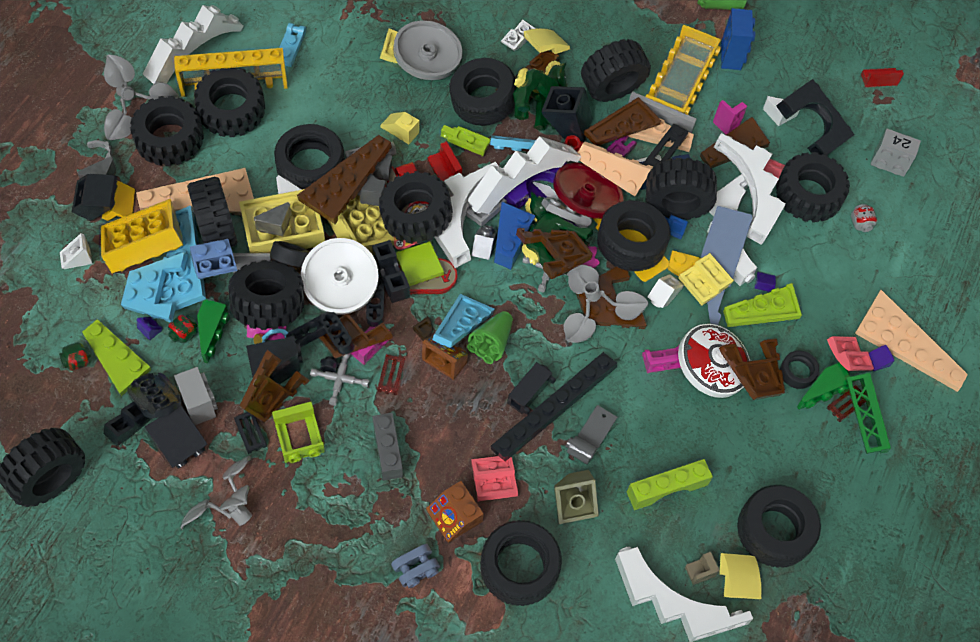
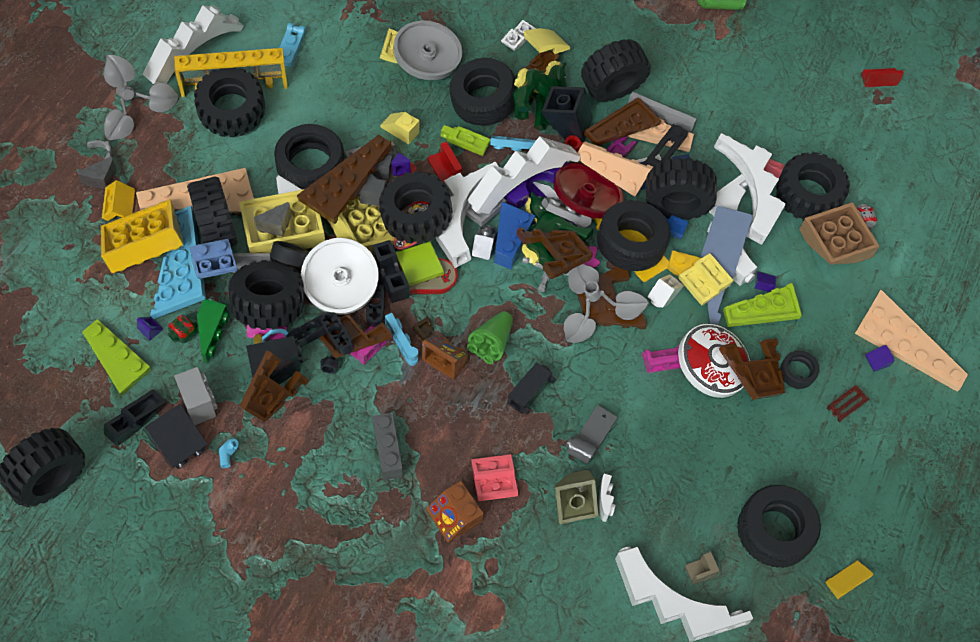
dark green head [59,342,91,371] -> none
white slope [60,233,92,269] -> none
black slope [71,174,118,221] -> none
medium azure wing [121,253,188,322] -> none
black tile [127,373,182,418] -> none
black tyre [130,96,204,166] -> none
light grey plant [181,455,252,530] -> none
black tile [234,412,267,454] -> none
lime panel [272,402,325,463] -> none
light grey piece [310,353,369,406] -> none
clear red tile [377,354,405,396] -> none
sand blue brick [391,544,440,588] -> none
medium azure wing [432,294,495,348] -> none
black tyre [480,520,562,606] -> none
black plate [491,352,617,462] -> none
lime arch [627,459,713,510] -> none
window [645,24,721,115] -> none
reddish brown wing [700,117,770,168] -> none
dark pink panel [713,100,747,135] -> none
light yellow slope [720,553,762,599] -> none
blue brick [721,8,755,70] -> none
white slope [763,96,800,126] -> none
black arch [776,79,855,155] -> none
green slope [797,362,853,410] -> none
coral slope [827,336,874,371] -> none
green fence [846,373,891,454] -> none
light grey brick [870,129,921,177] -> none
none -> medium azure arm [219,438,239,468]
none -> medium azure plate [385,313,418,366]
none -> dark purple slope [391,153,411,176]
none -> white slope [598,473,616,522]
none -> medium nougat slope [799,202,880,265]
none -> yellow slope [825,560,874,599]

